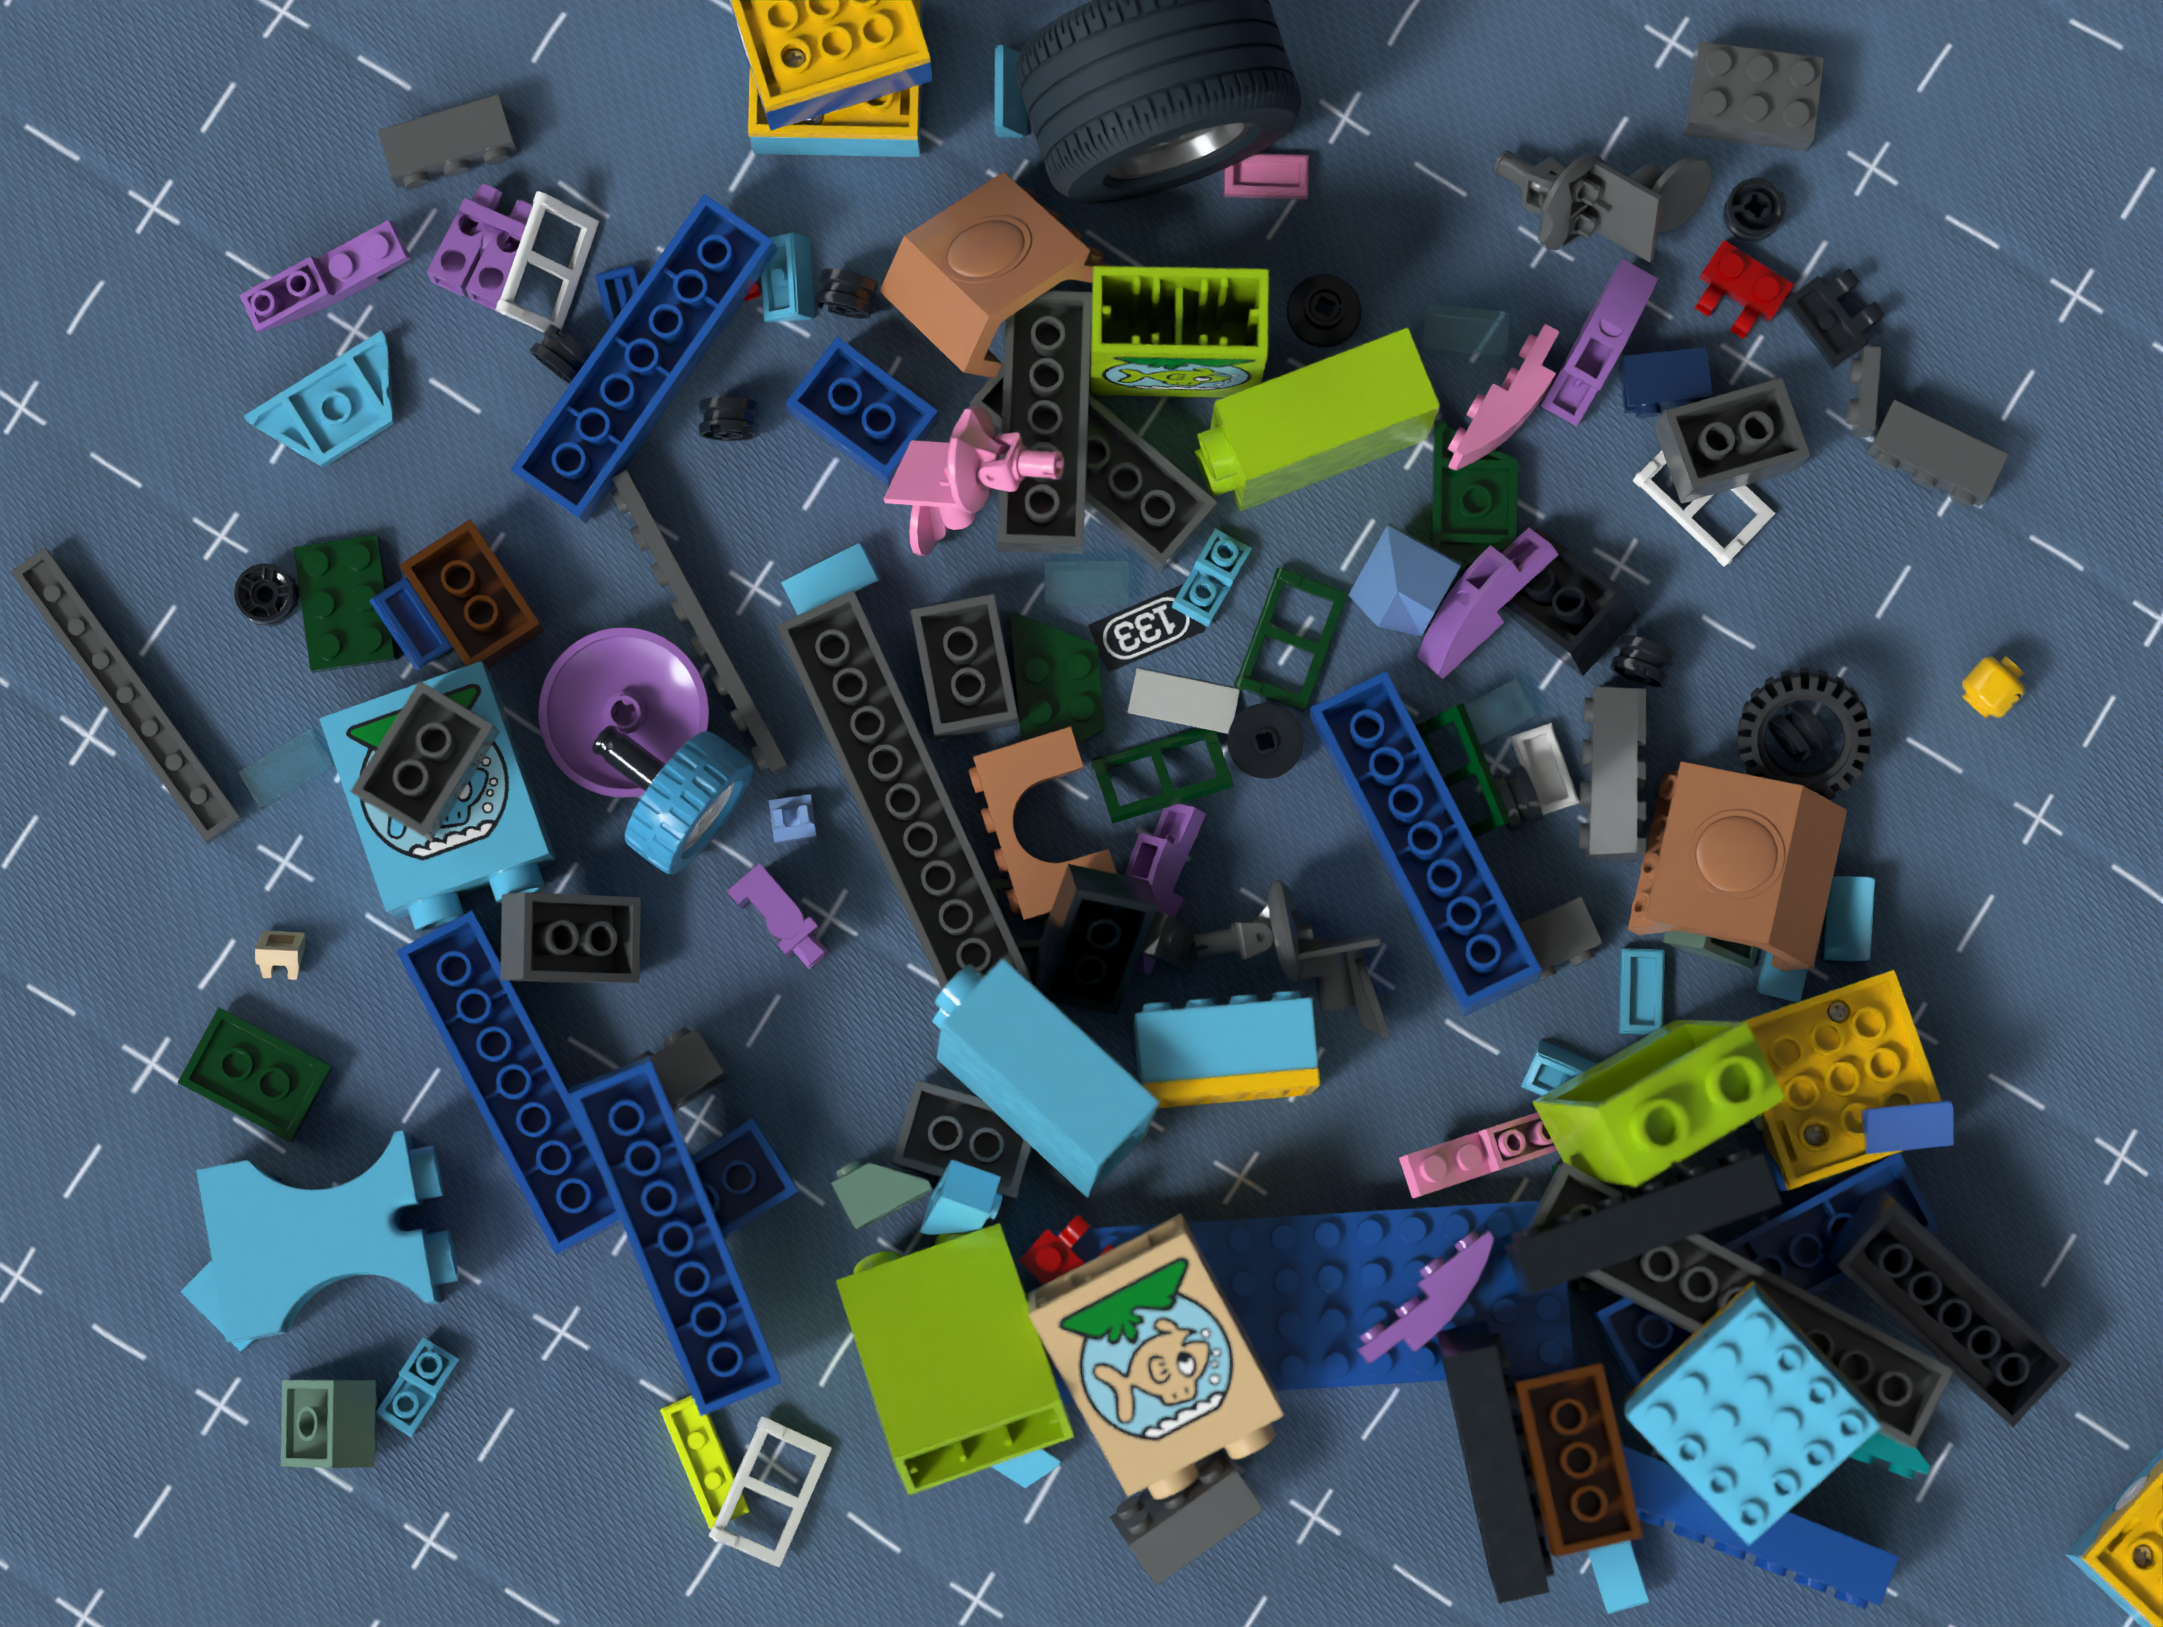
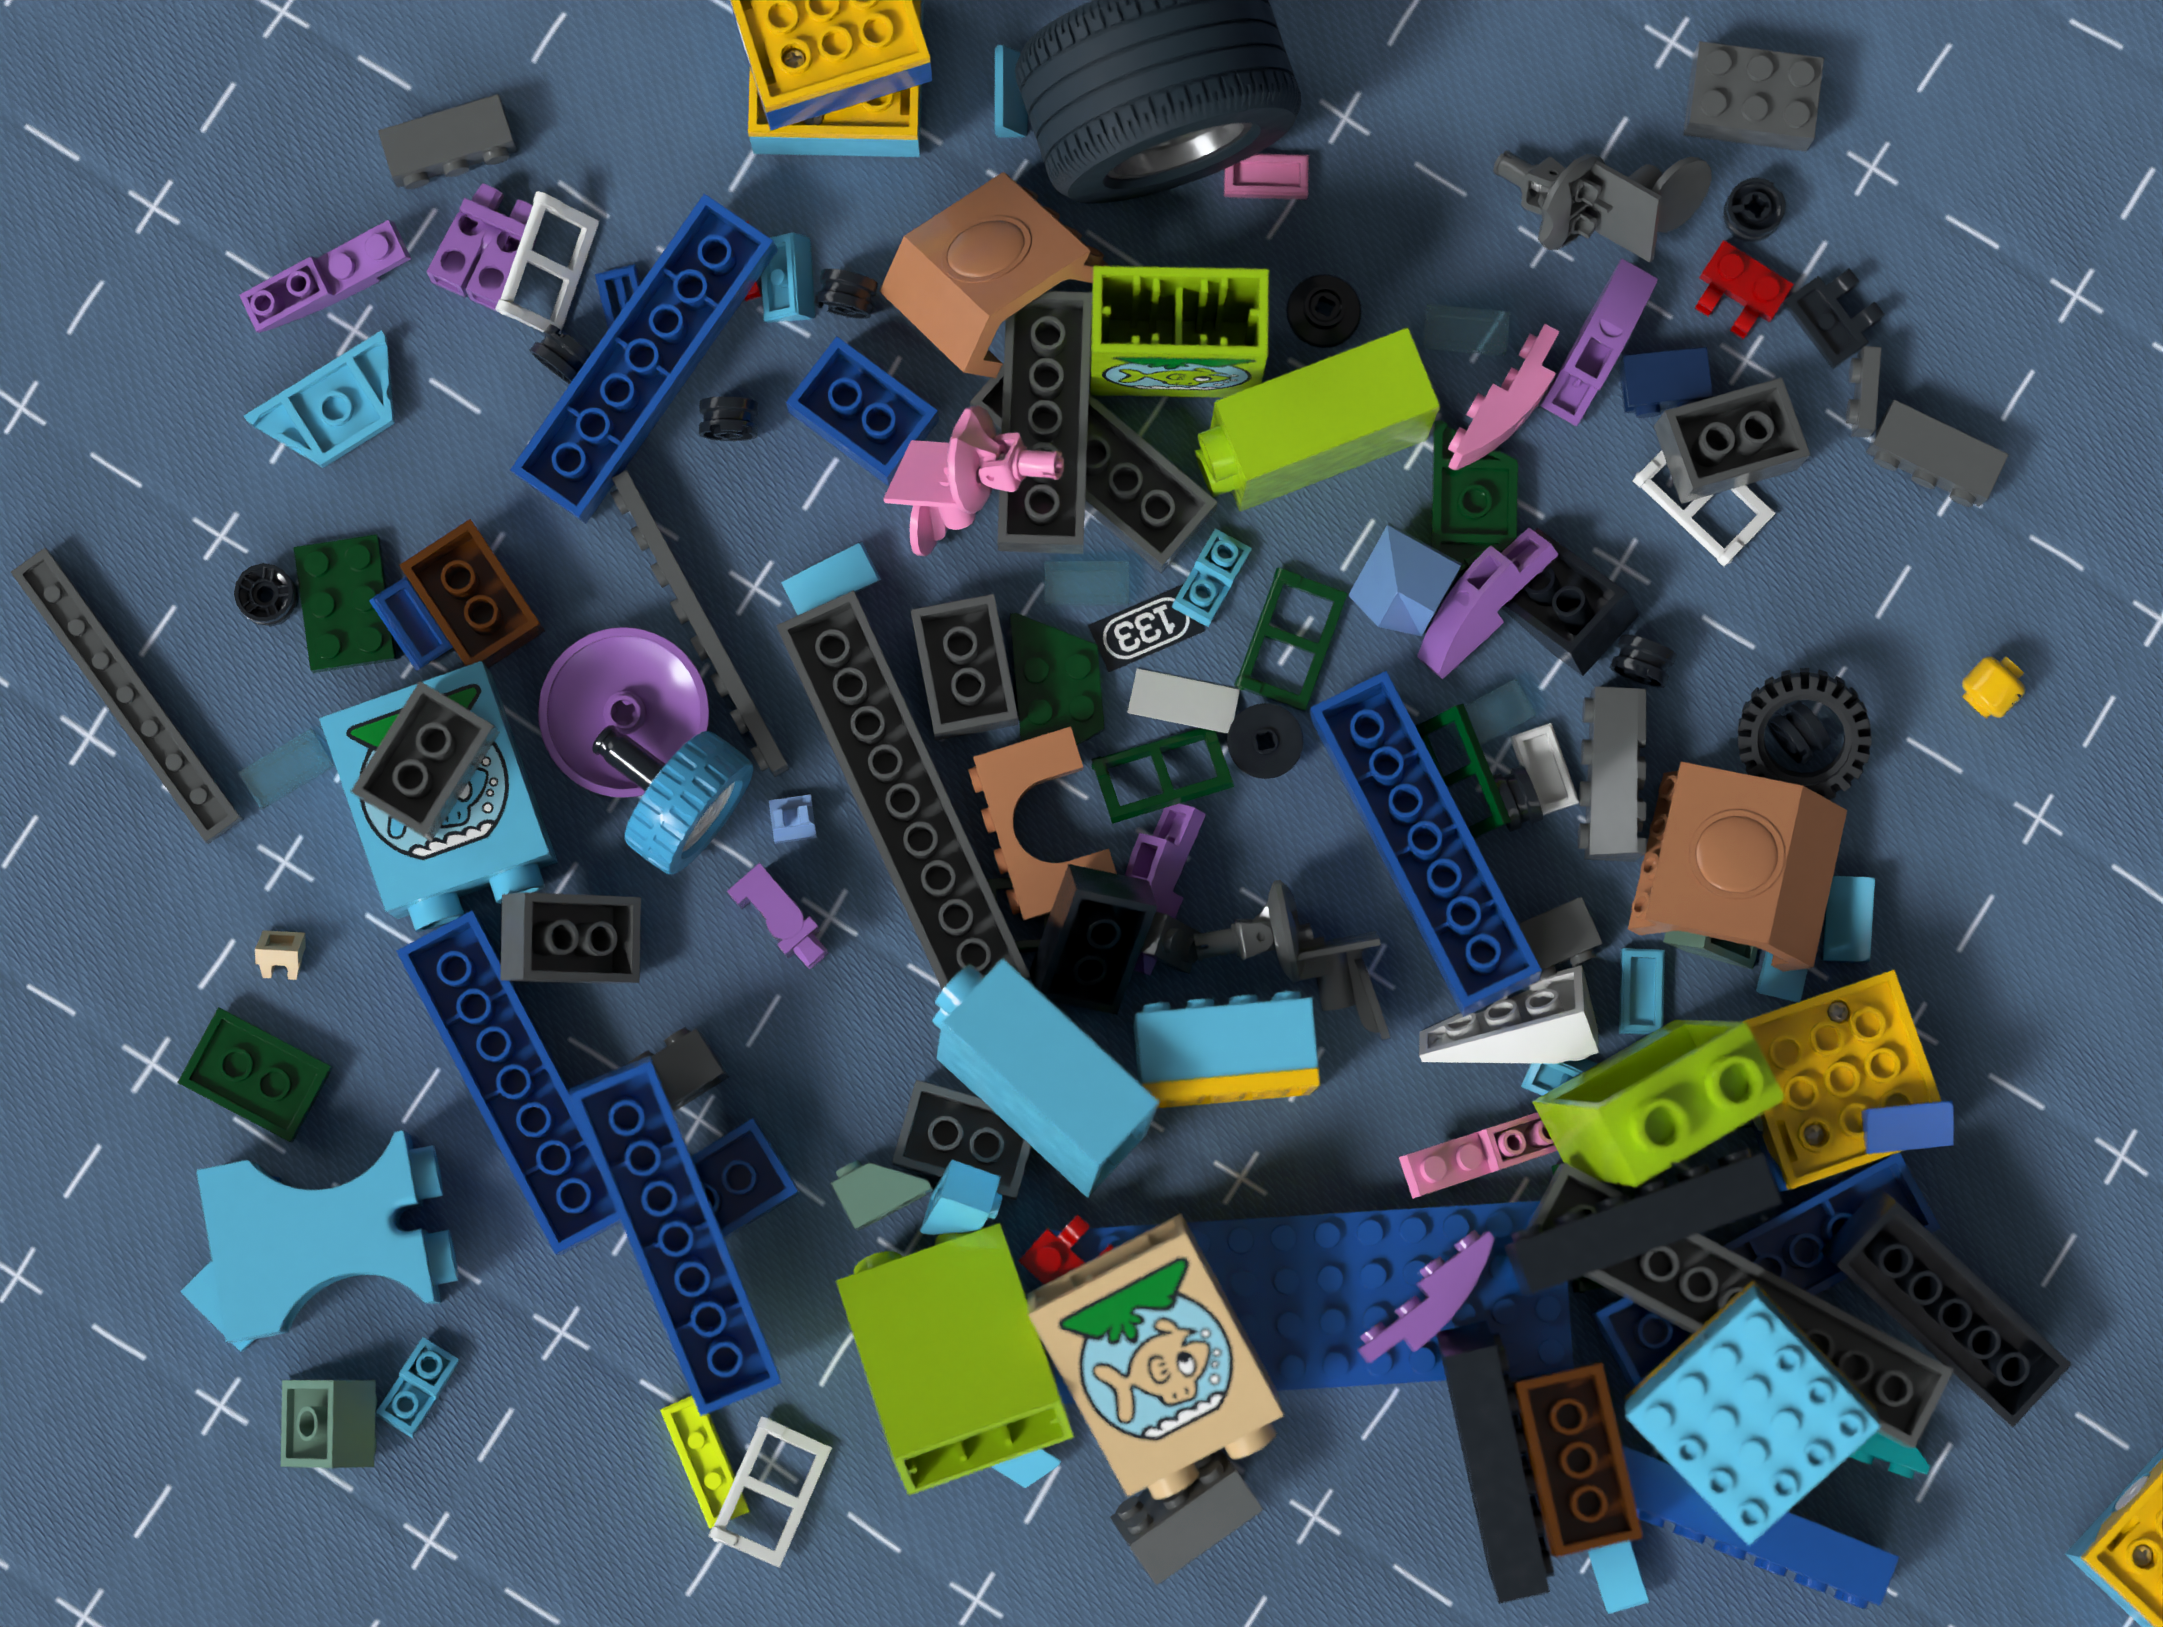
none -> white wedge [1419,965,1599,1064]

